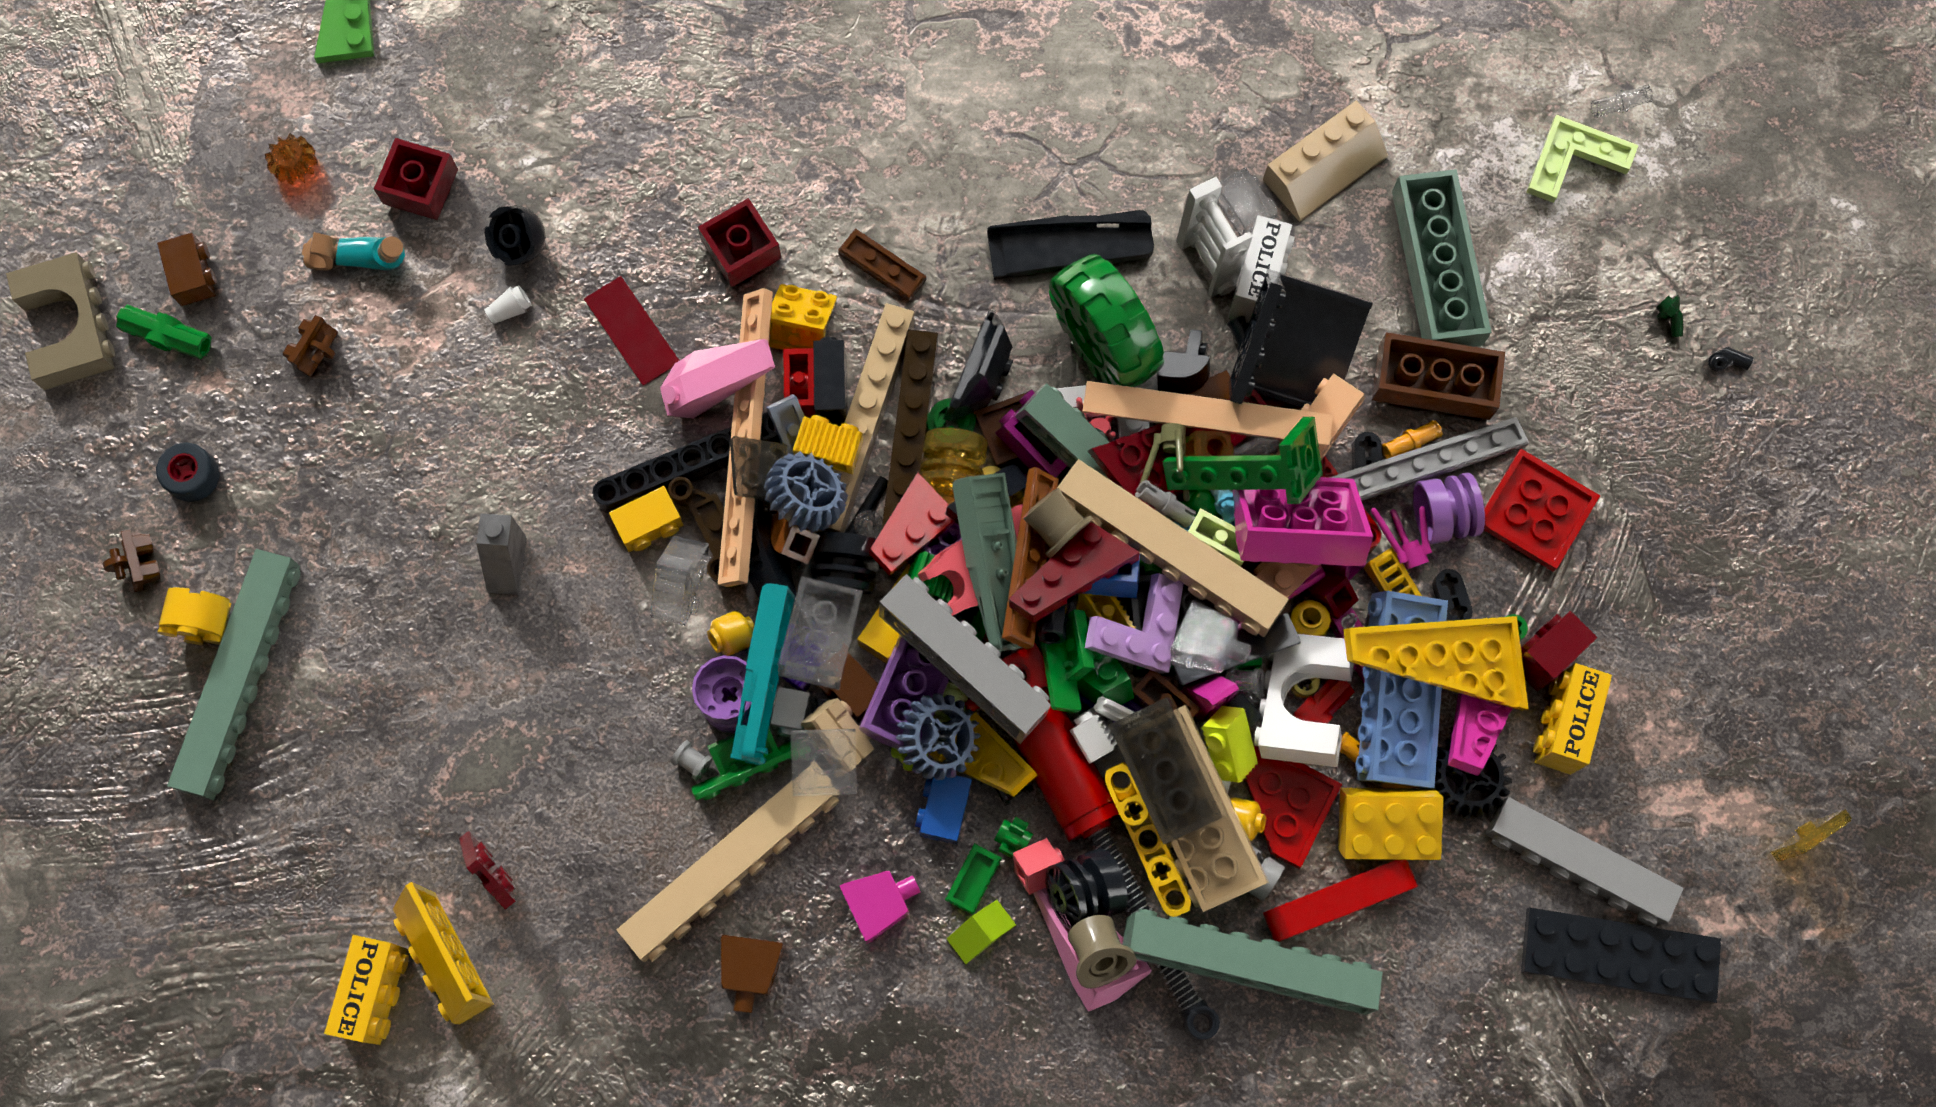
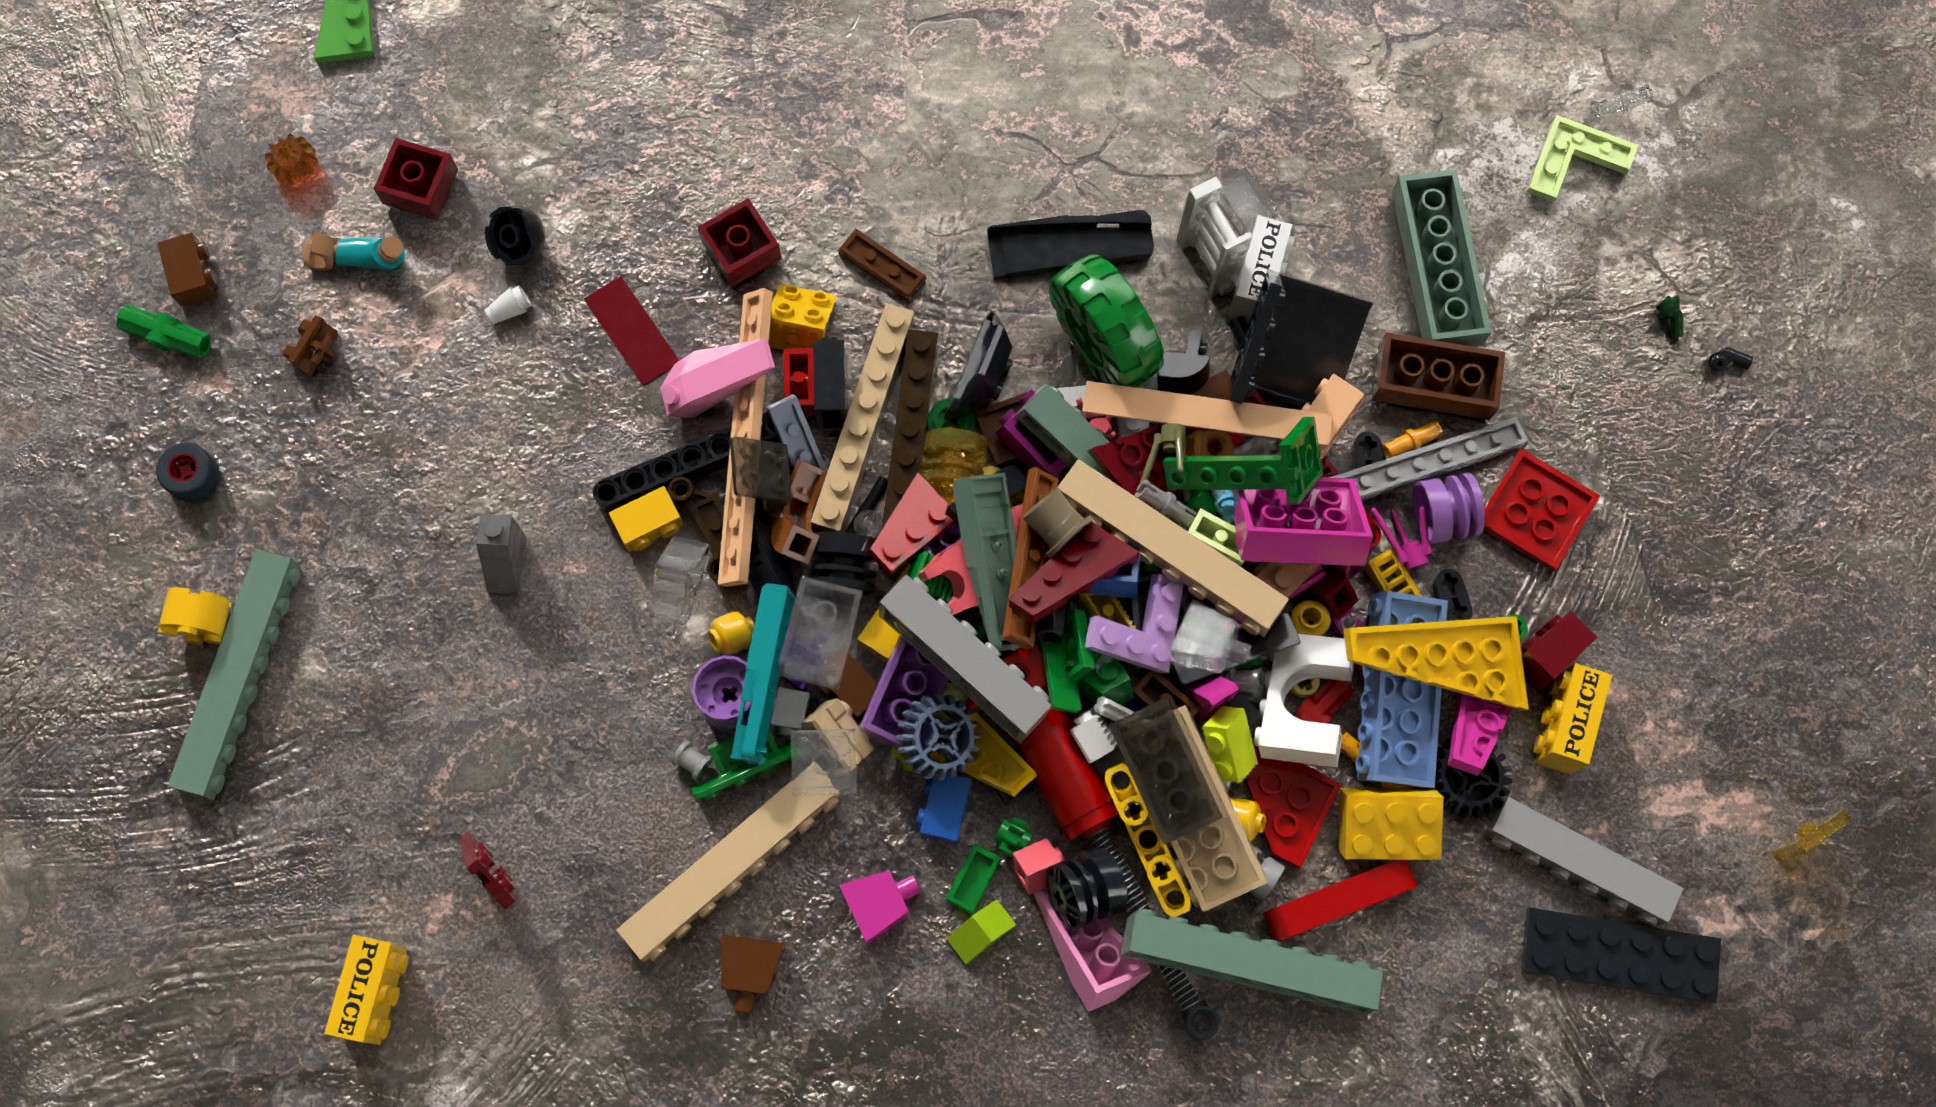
dark tan arch [6,252,115,390] -> none
reddish brown hips [103,529,160,593] -> none
yellow slope [393,882,494,1025] -> none
sand blue gear [764,451,848,533] -> none
yellow brick [793,415,863,475] -> none
dark tan piece [1068,915,1137,989] -> none
tan slope [1263,100,1388,222] -> none

